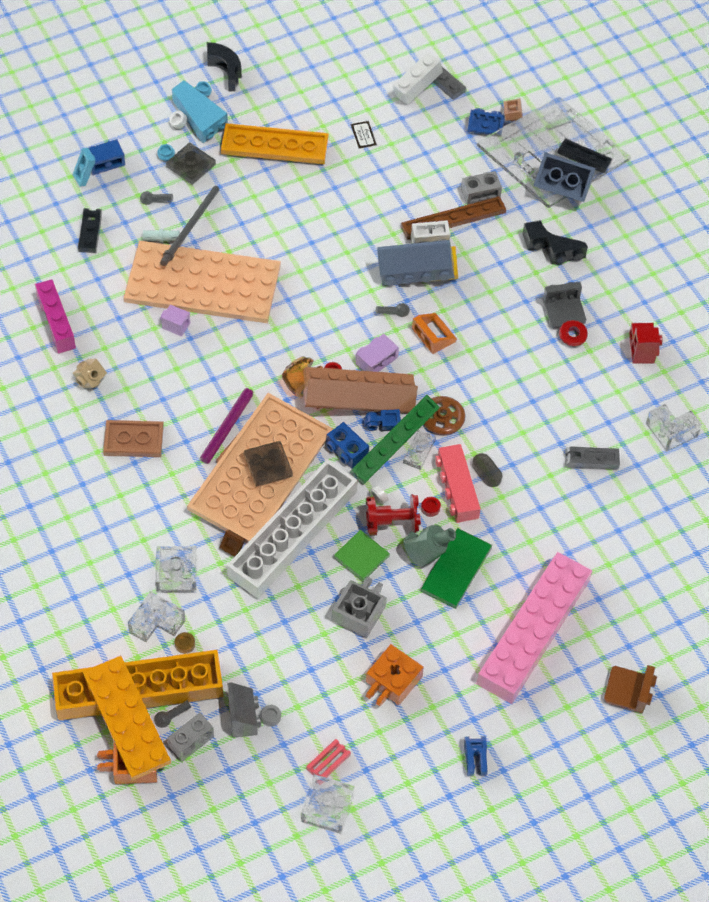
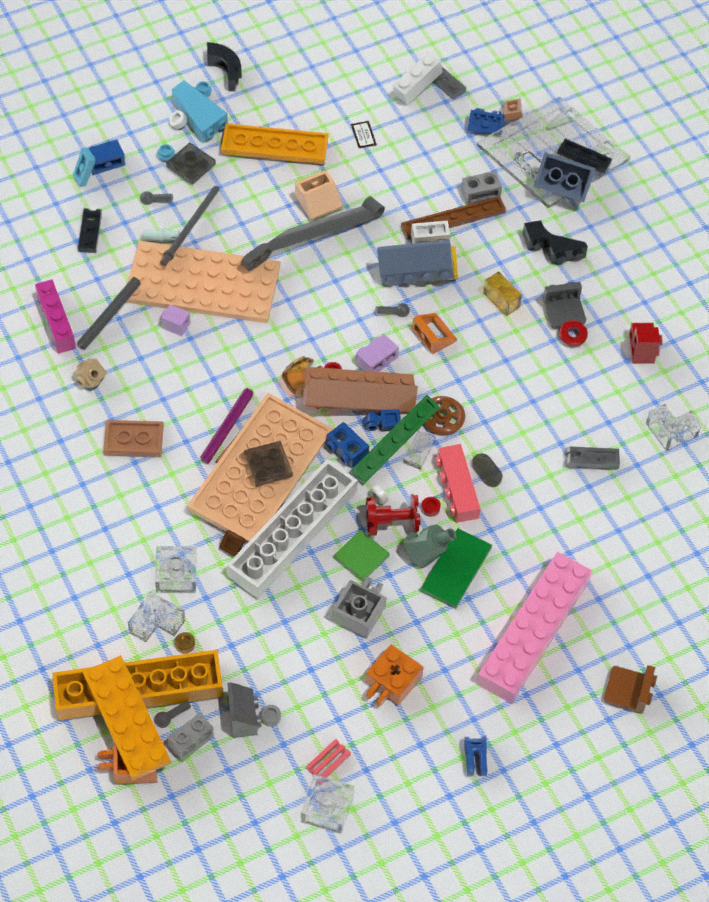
none -> dark grey axle [77,277,141,349]
none -> dark grey piece [241,196,385,271]
none -> light nougat slope [295,170,343,221]
none -> clear yellow brick [483,271,522,316]

